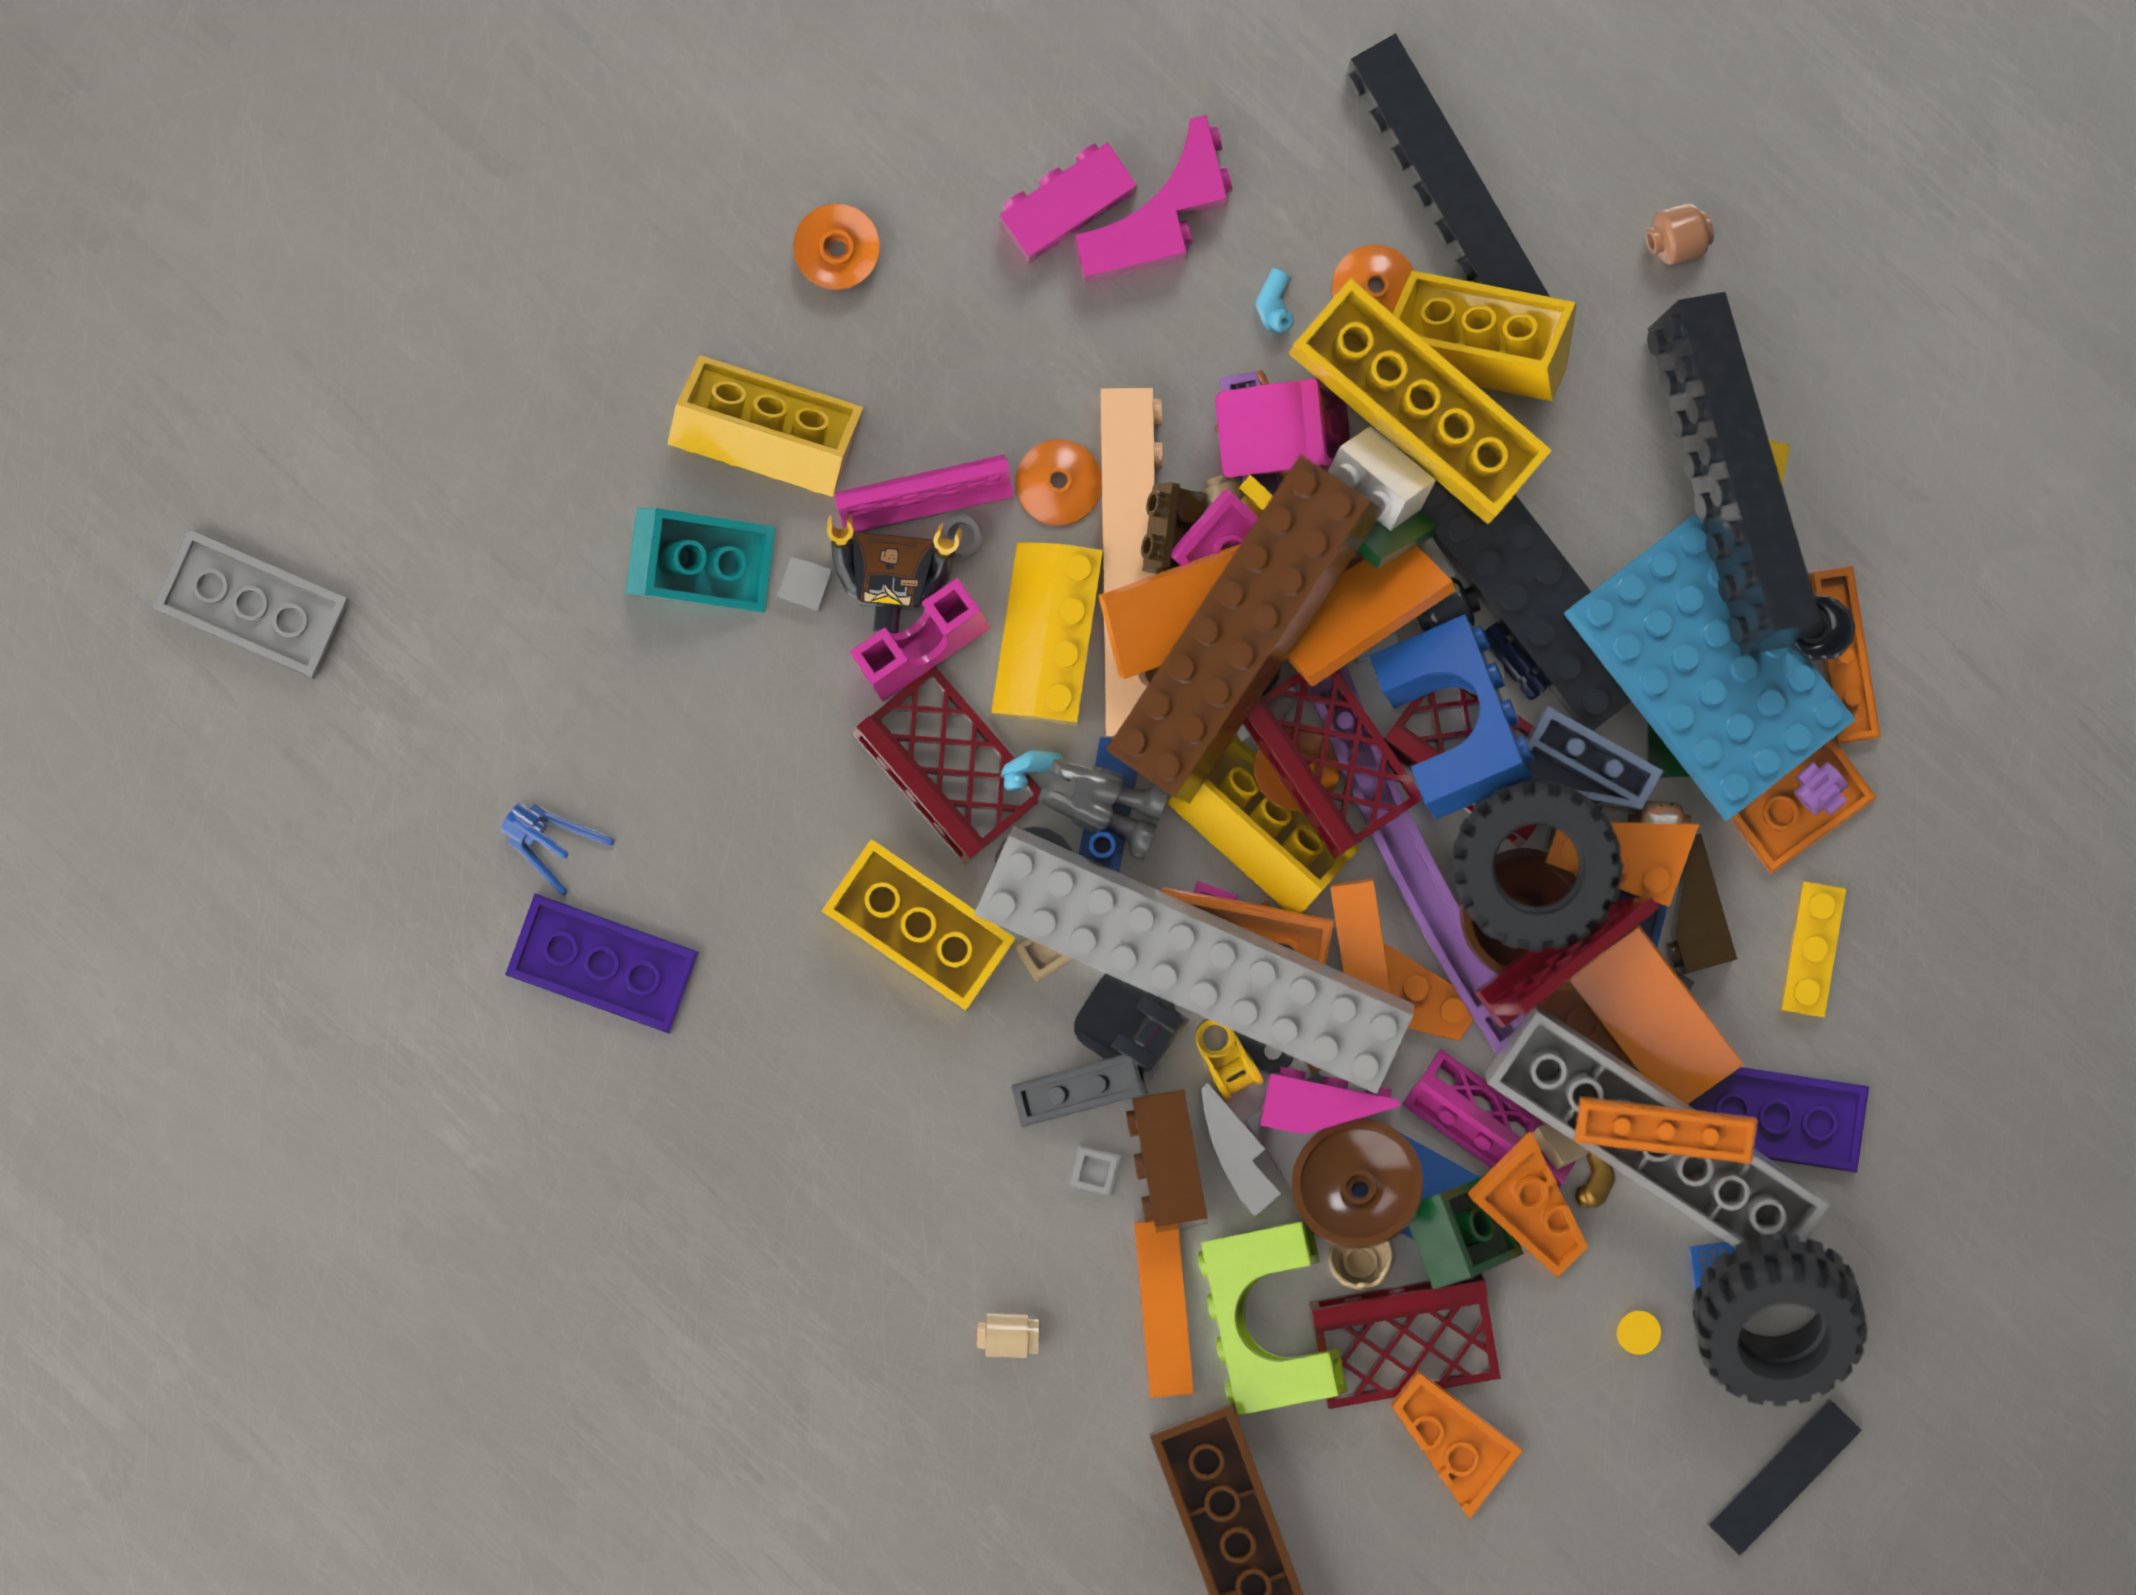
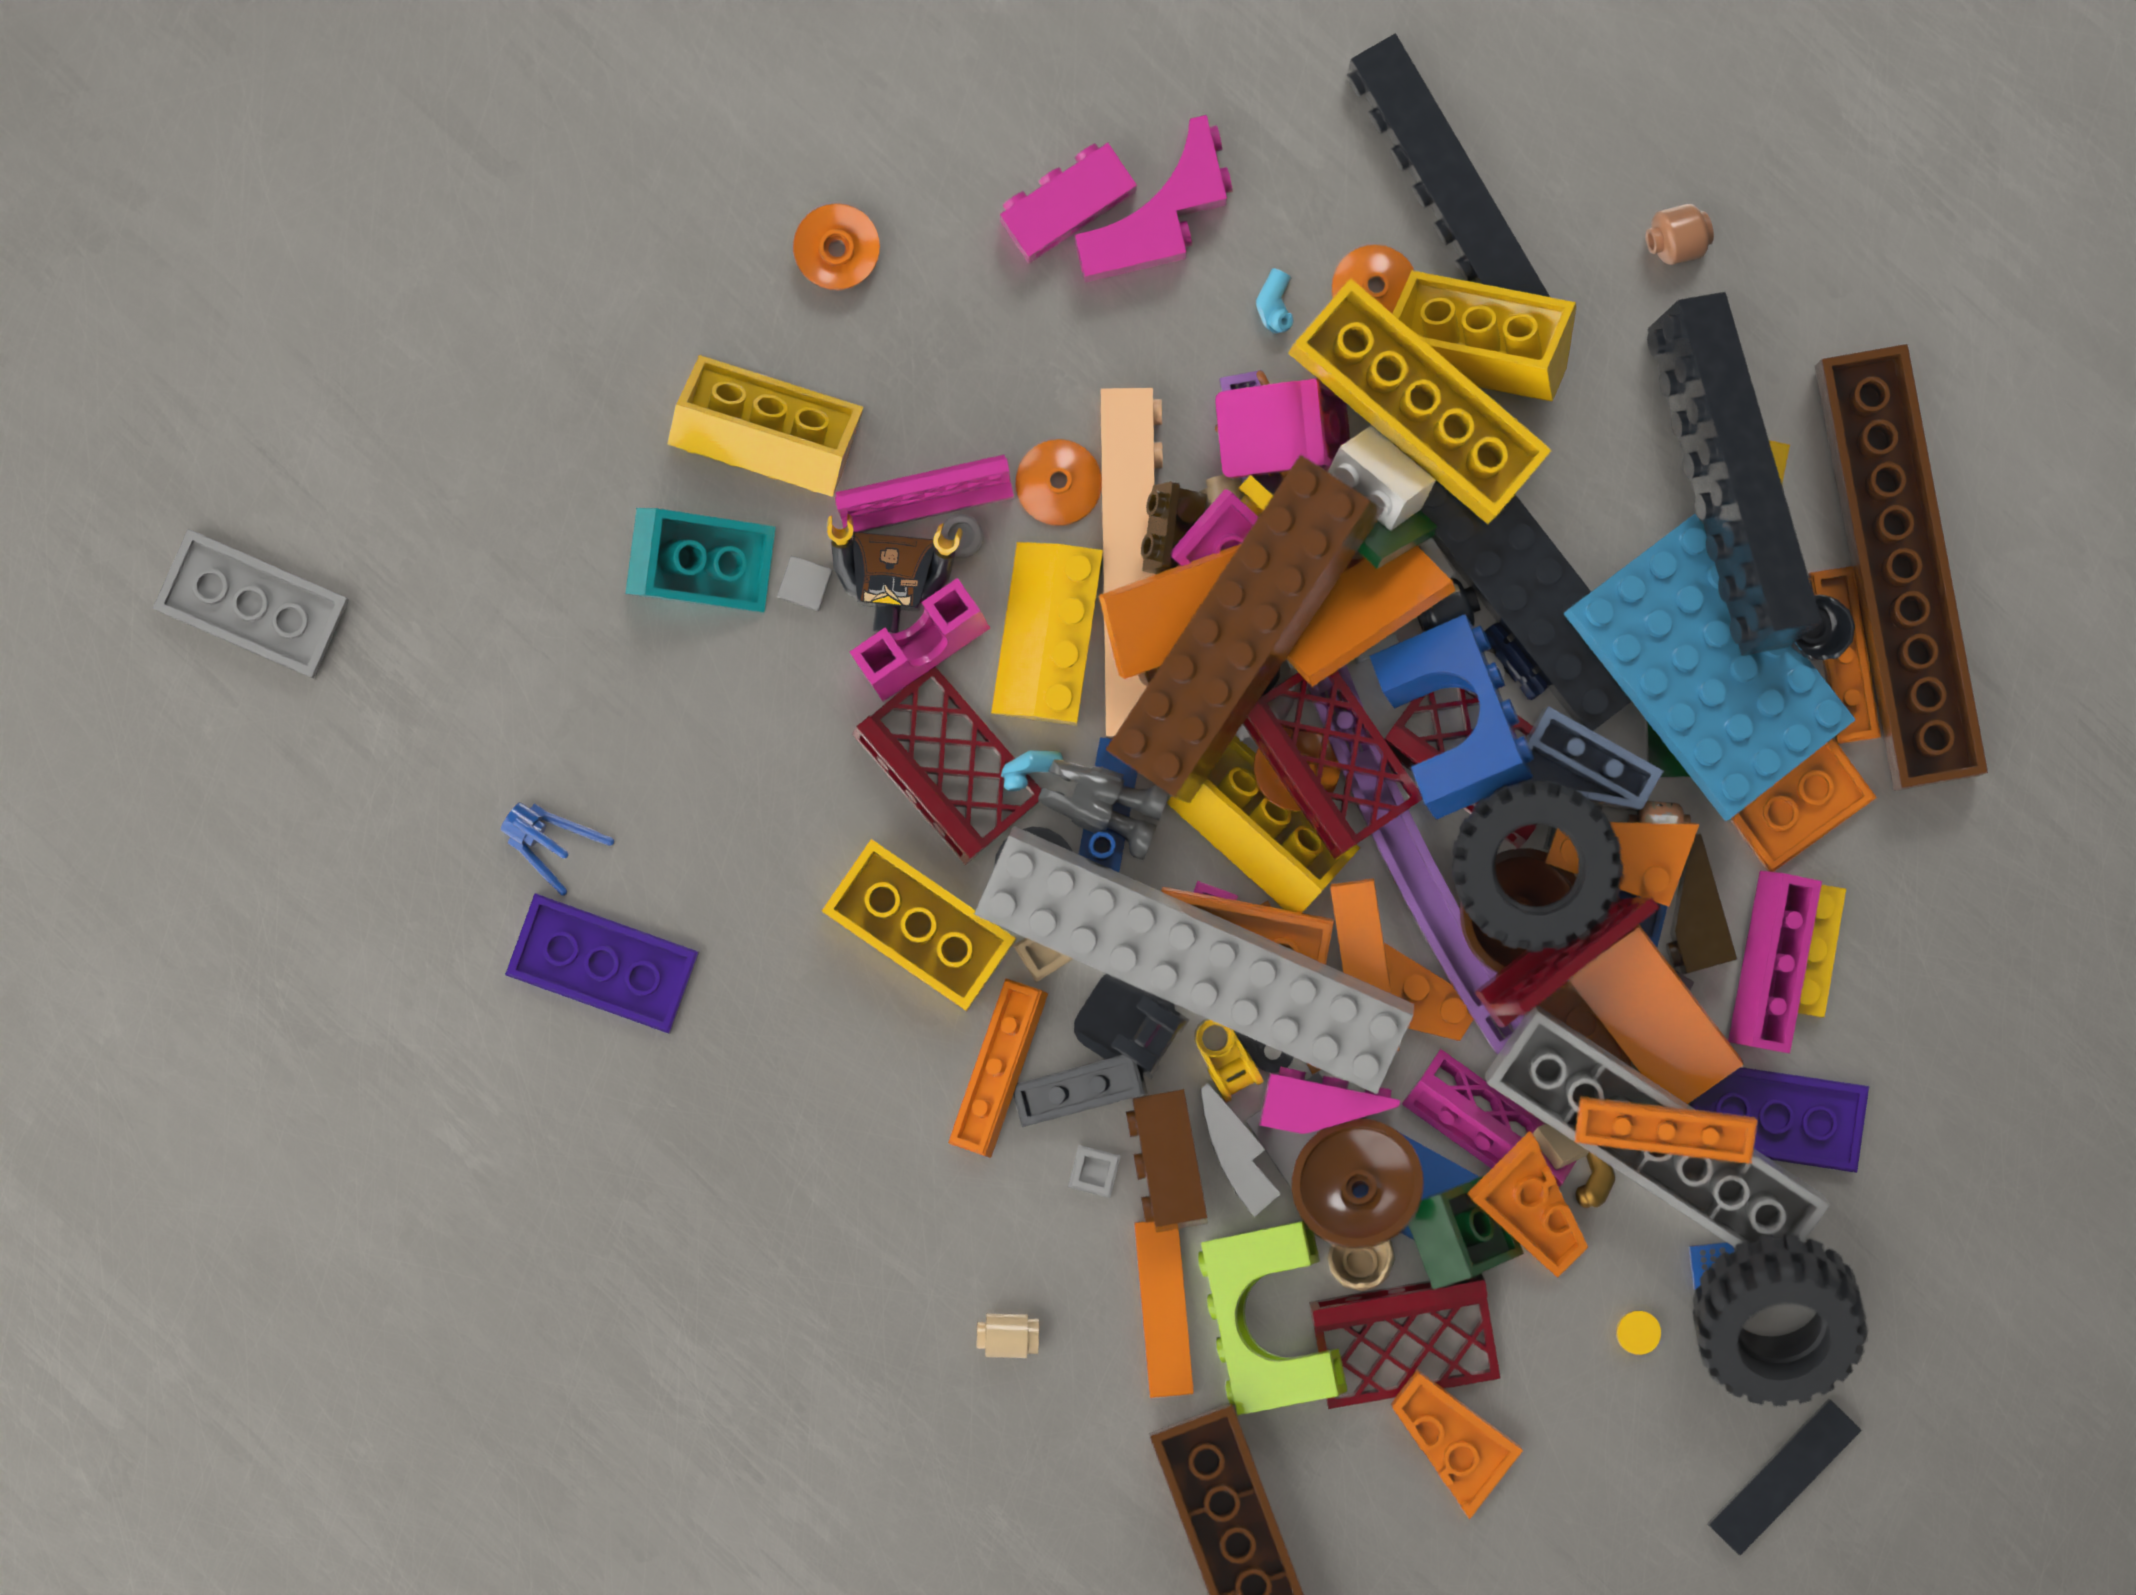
medium lavender gear [1794,762,1849,816] -> none
none -> orange tile [948,978,1048,1158]
none -> dark pink brick [1728,871,1822,1054]
none -> reddish brown brick [1815,344,1988,791]

